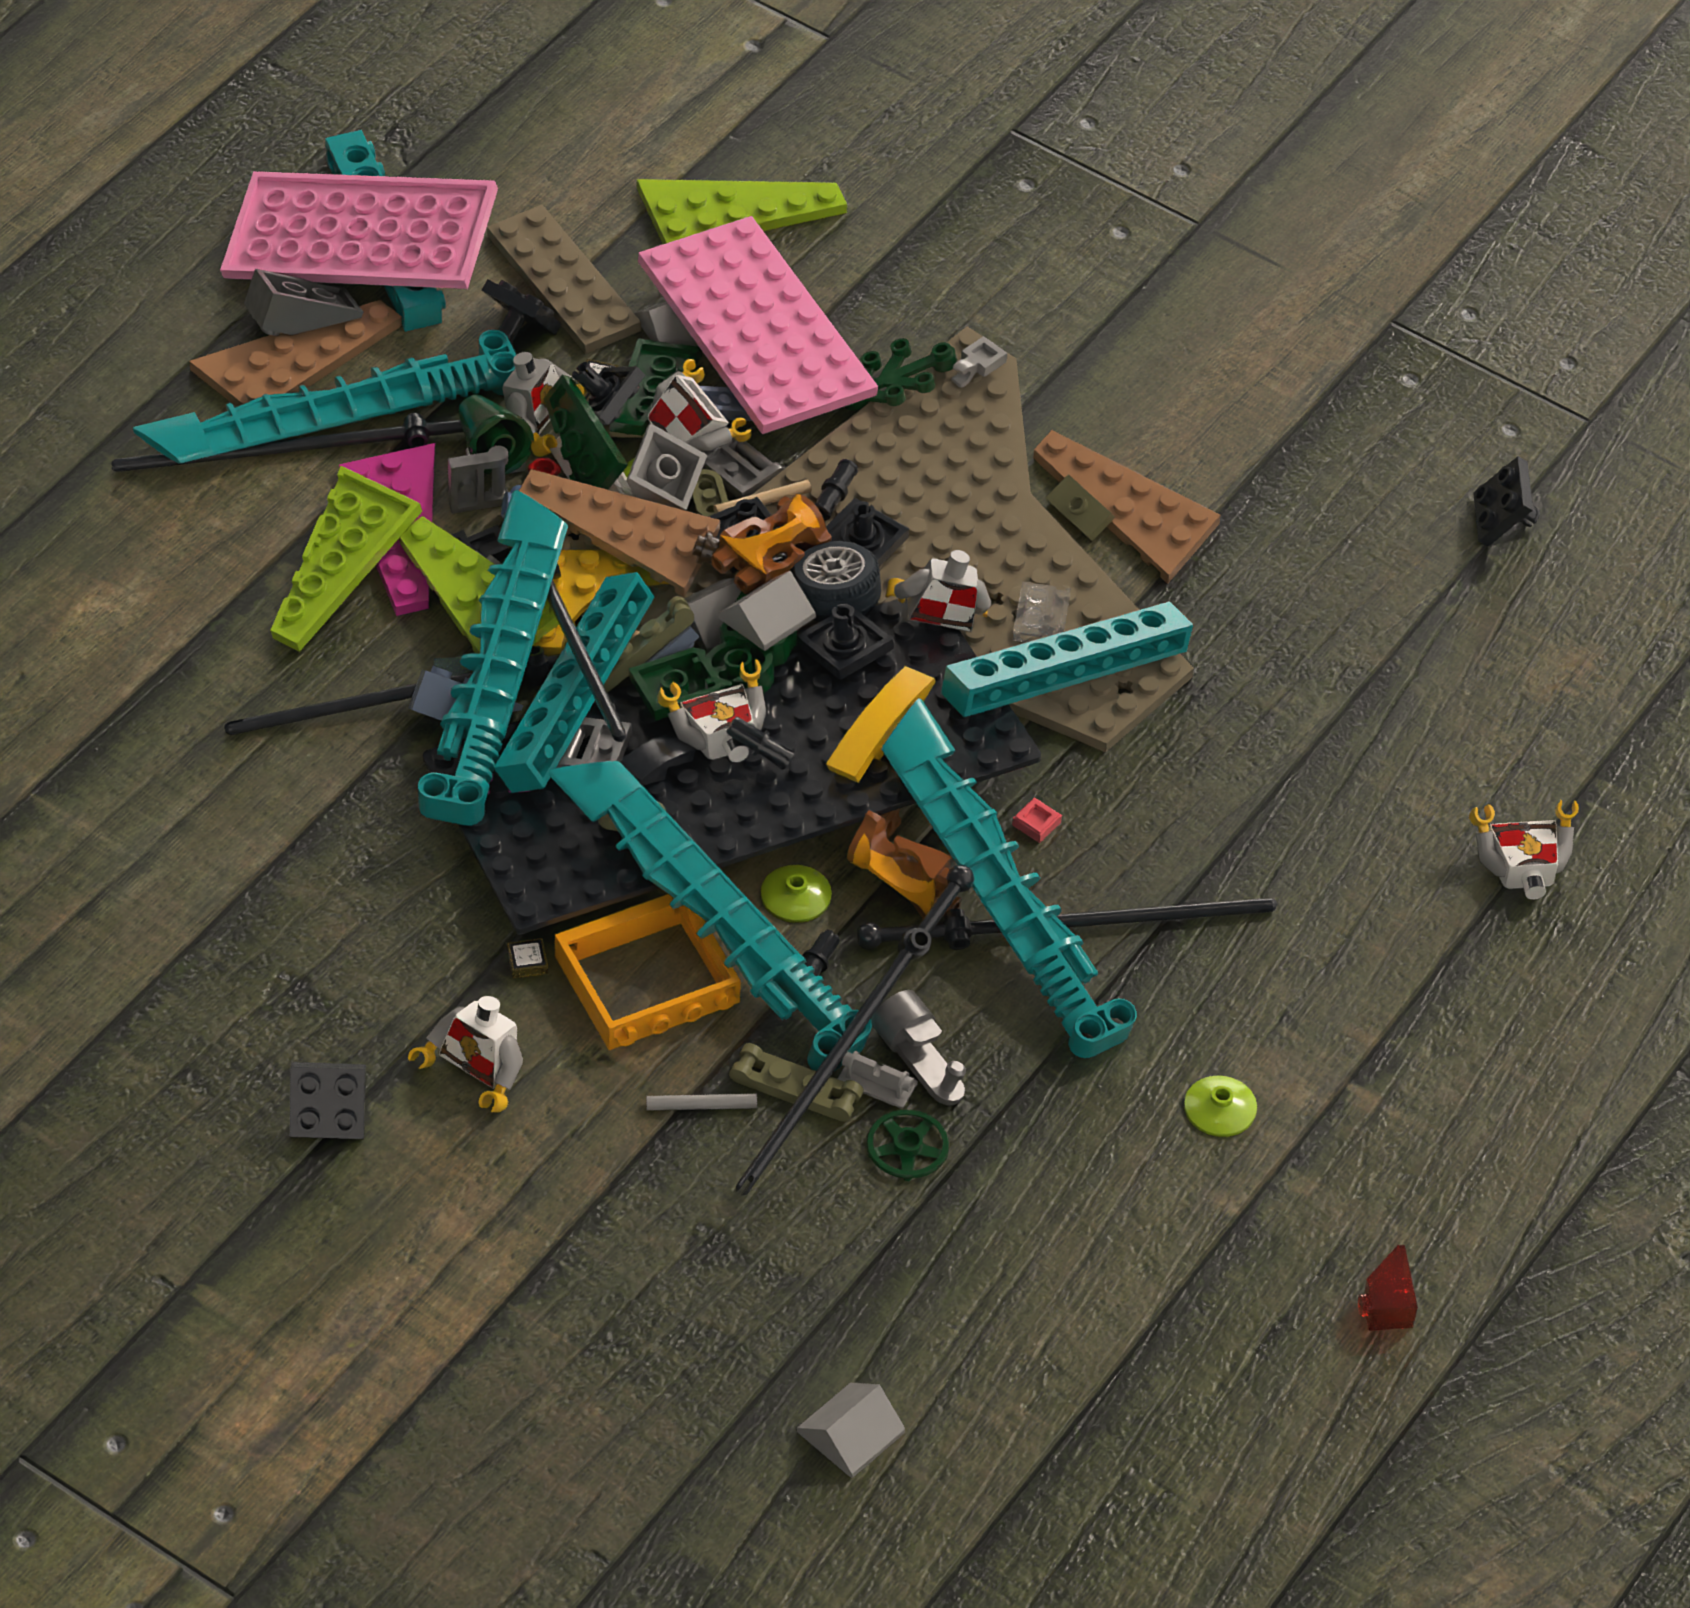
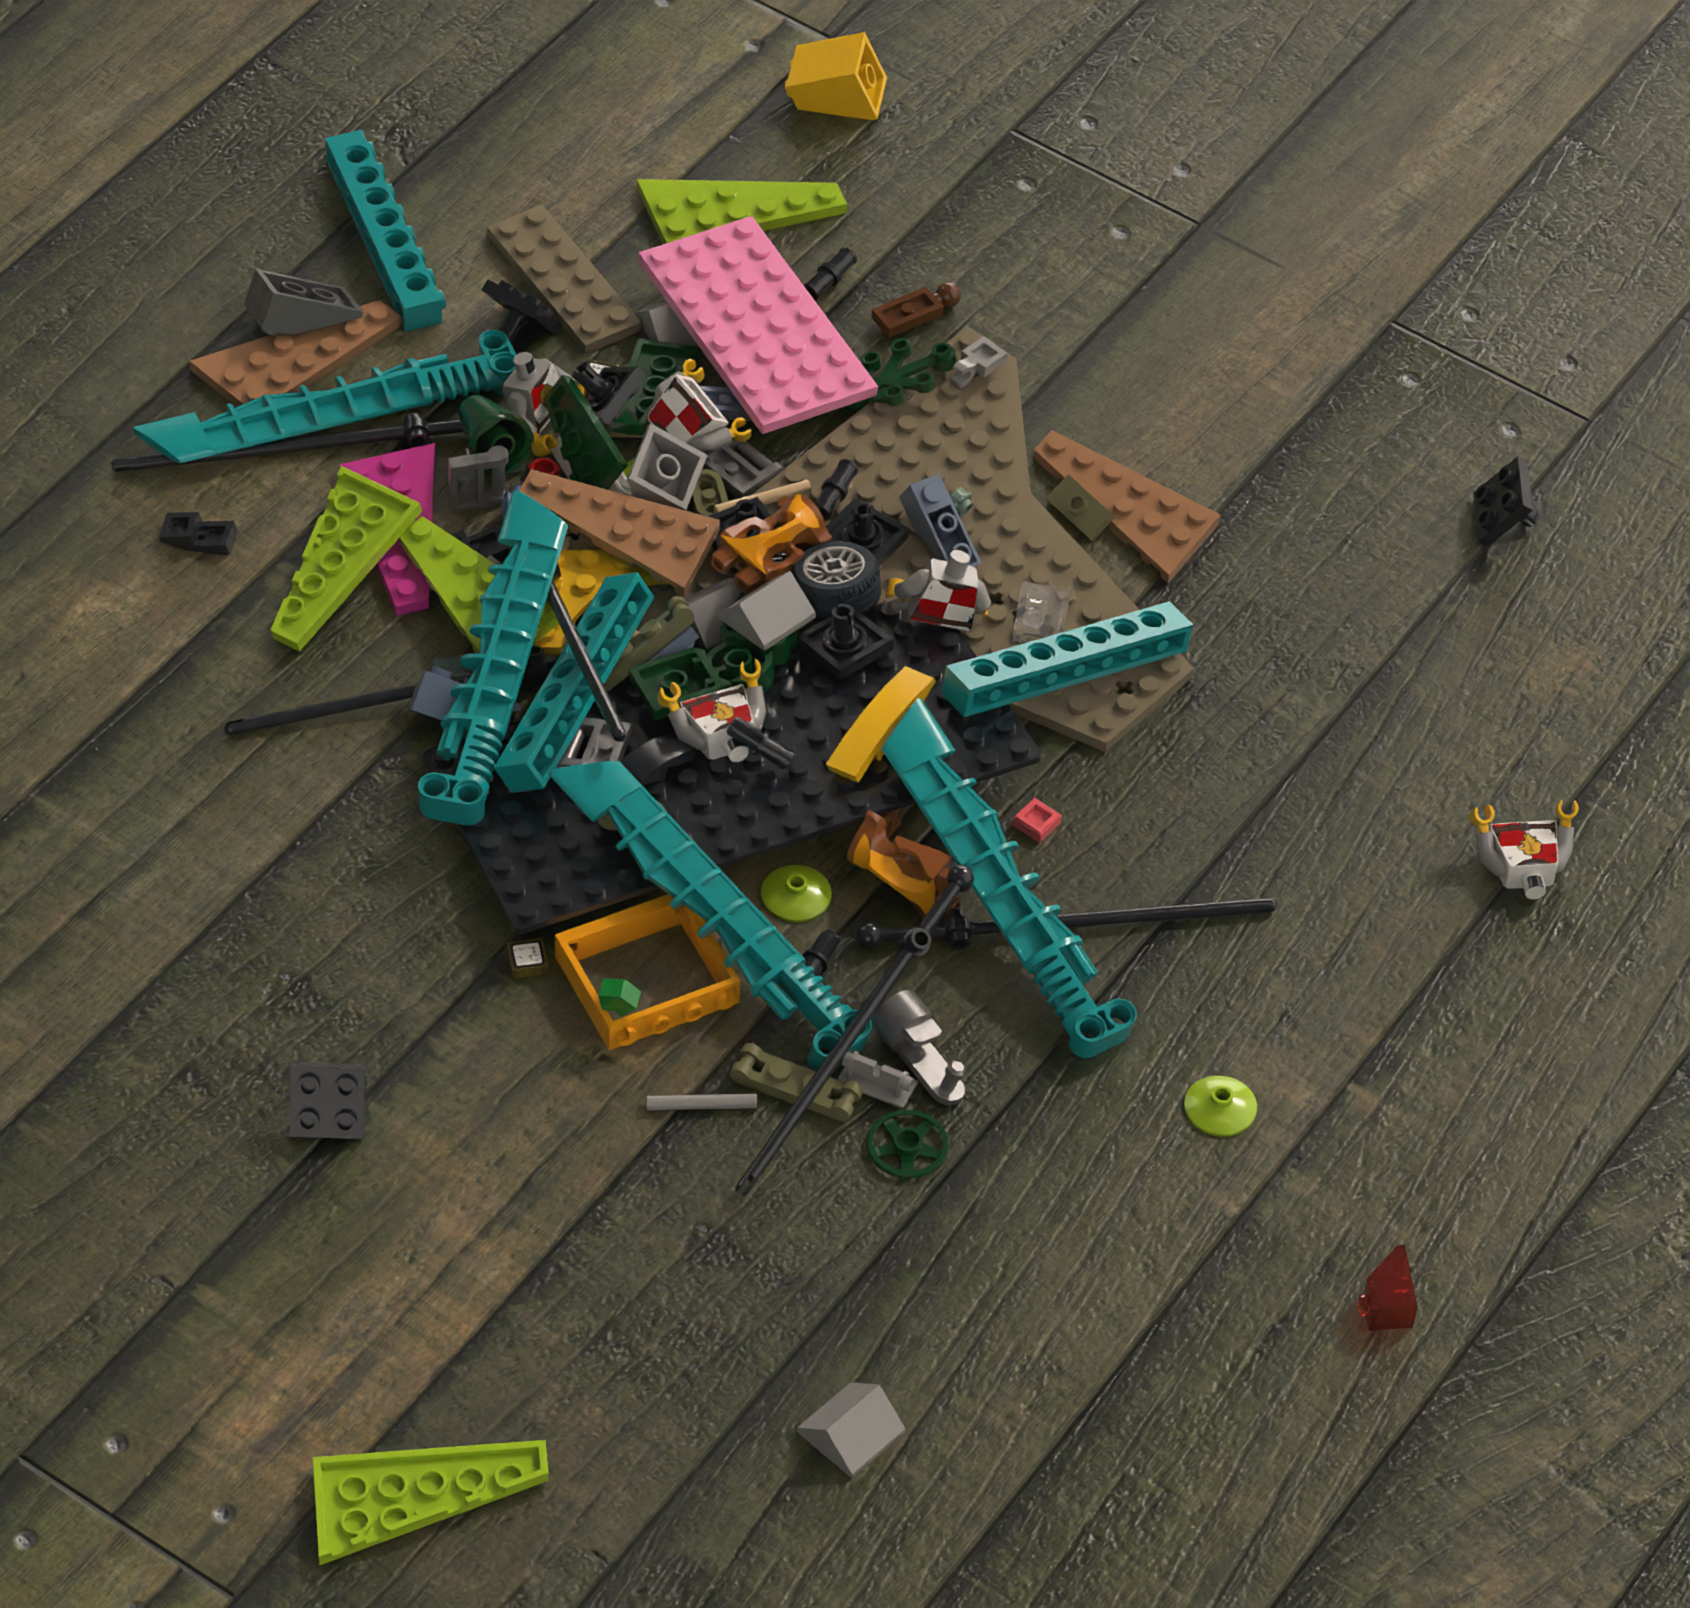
bright pink plate [220,171,498,289] -> none
torso [408,996,523,1112] -> none
dark brown plate [692,531,720,564] -> none
none -> black slope [159,512,238,554]
none -> lime wing [313,1440,549,1565]
none -> green piece [598,978,641,1017]
none -> yellow slope [785,32,887,120]
none -> black pin [803,247,857,301]
none -> reddish brown plate [871,282,961,338]
none -> sand blue slope [899,474,982,567]
none -> sand green plate [950,487,974,518]

